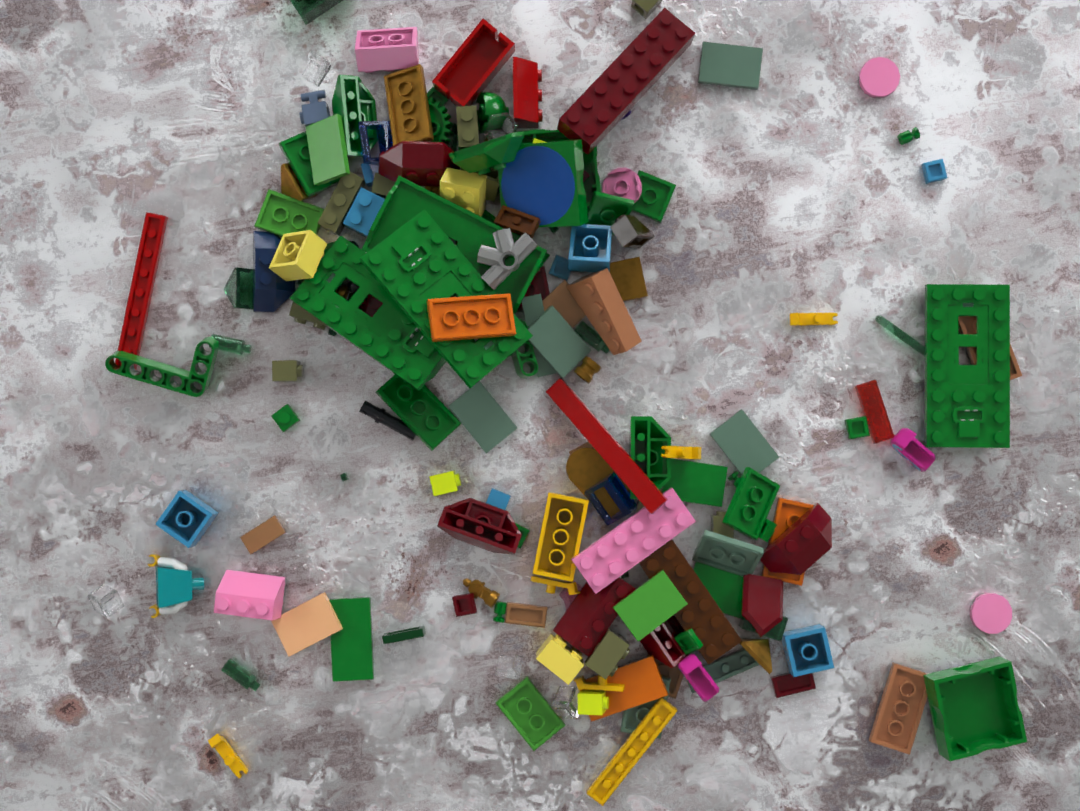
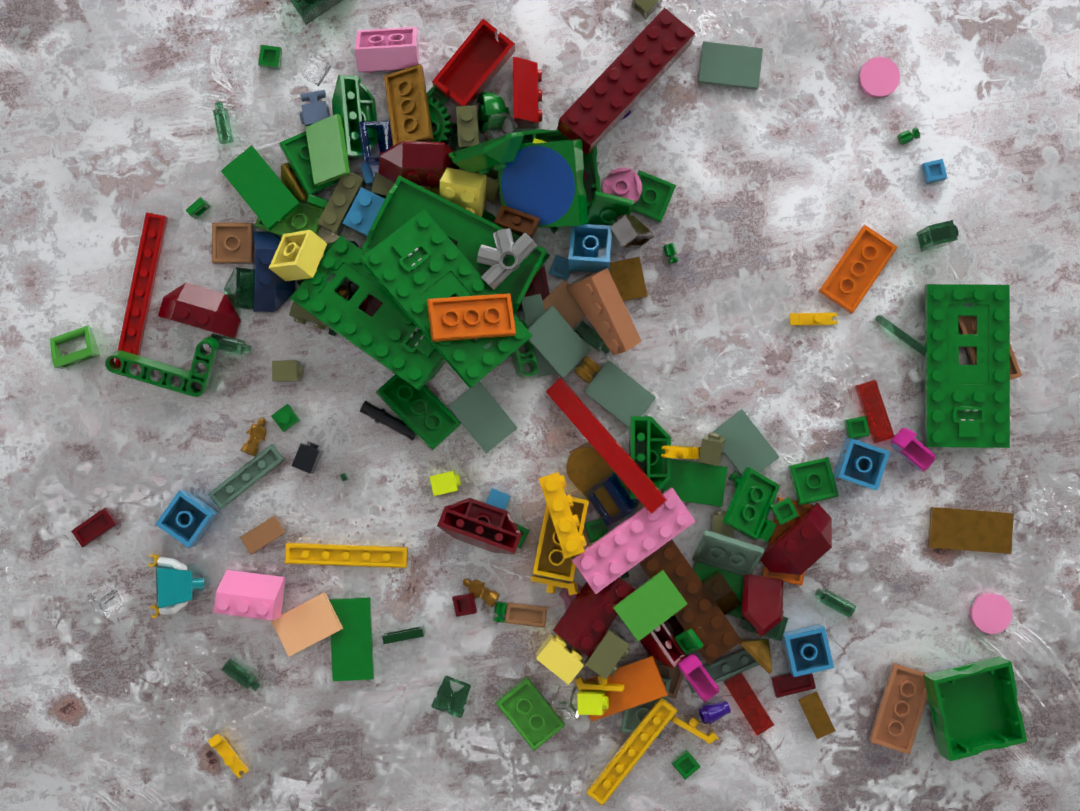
none -> bright green tile [50,325,100,369]
none -> dark red tile [71,508,118,548]
none -> dark red wedge [158,282,241,339]
none -> green tile [186,197,210,219]
none -> sand green tile [208,444,285,510]
none -> medium nougat tile [212,223,254,264]
none -> clear green cylinder [213,102,234,144]
none -> green tile [221,145,301,231]
none -> pearl gold piece [240,417,266,457]
none -> green plate [258,45,282,69]
none -> yellow tile [285,543,408,568]
none -> black brick [292,441,323,474]
none -> green tile [307,195,328,209]
none -> clear green piece [431,675,471,718]
none -> yellow brick [538,472,587,558]
none -> sand green tile [583,360,656,428]
none -> green tile [584,517,608,543]
none -> green piece [663,243,679,264]
none -> yellow piece [671,715,719,745]
none -> green tile [671,750,701,780]
none -> olive brick [699,432,726,466]
none -> dark purple cone [699,701,731,725]
none -> dark brown slope [701,570,741,615]
none -> clear red plate [724,673,774,736]
none -> green plate [770,497,799,525]
none -> green tile [788,457,839,506]
none -> pearl gold slope [798,691,836,739]
none -> clear green cylinder [815,588,856,618]
none -> orange tile [818,224,898,314]
none -> dark azure brick [833,438,890,491]
none -> clear green brick [917,220,958,252]
none -> pearl gold tile [928,507,1014,554]

